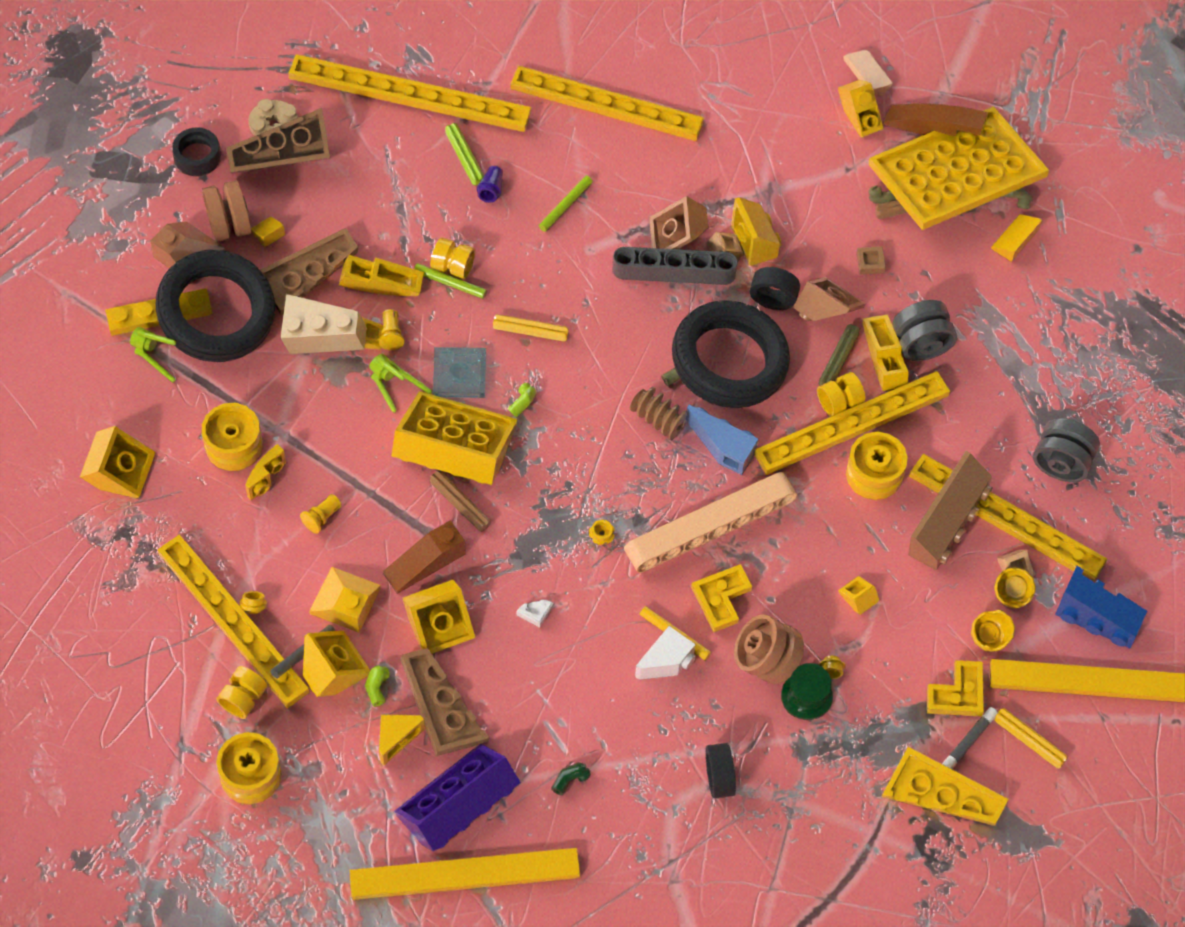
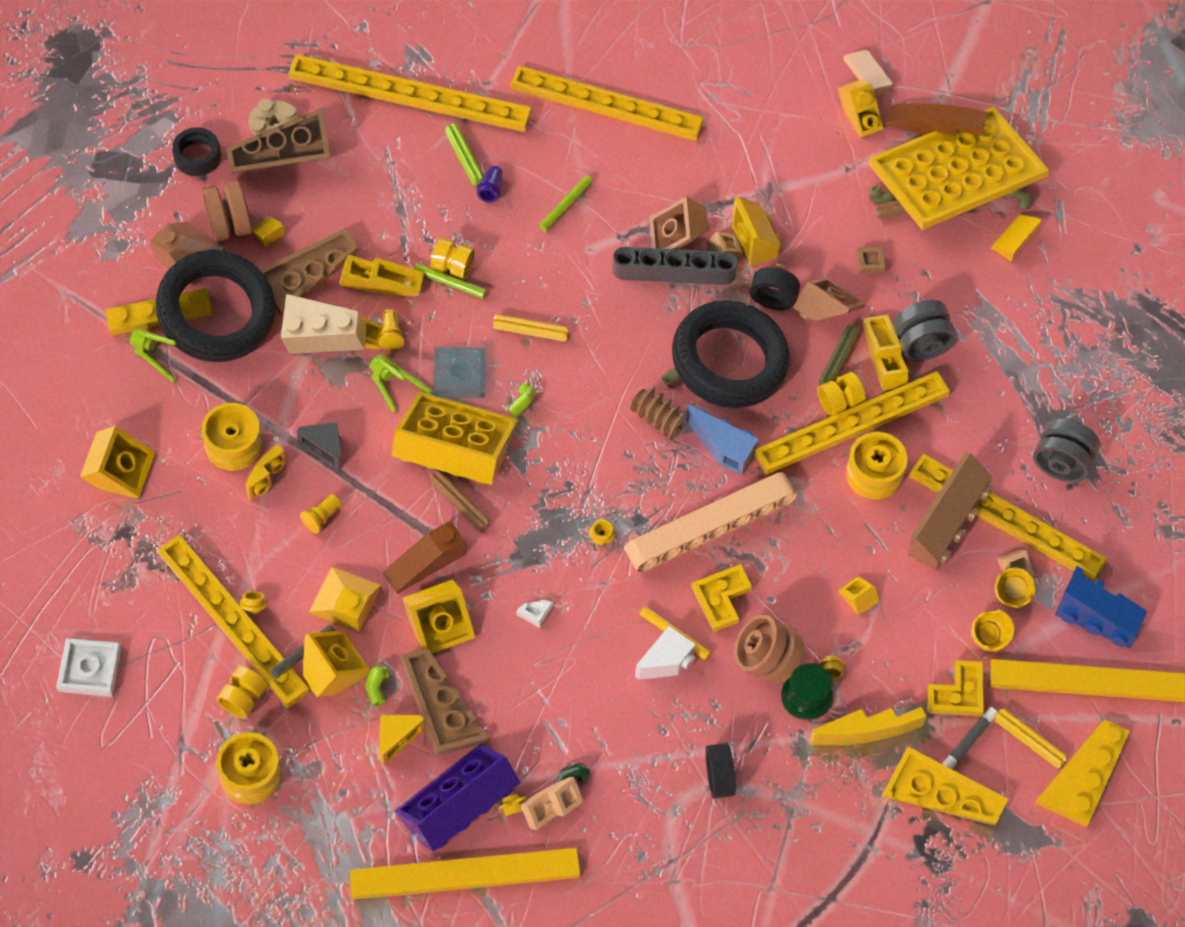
none -> white tile [56,638,122,697]
none -> dark grey slope [297,422,343,471]
none -> yellow plate [498,793,527,817]
none -> light nougat slope [520,777,584,830]
none -> yellow slope [810,707,926,745]
none -> yellow wing [1035,719,1130,827]

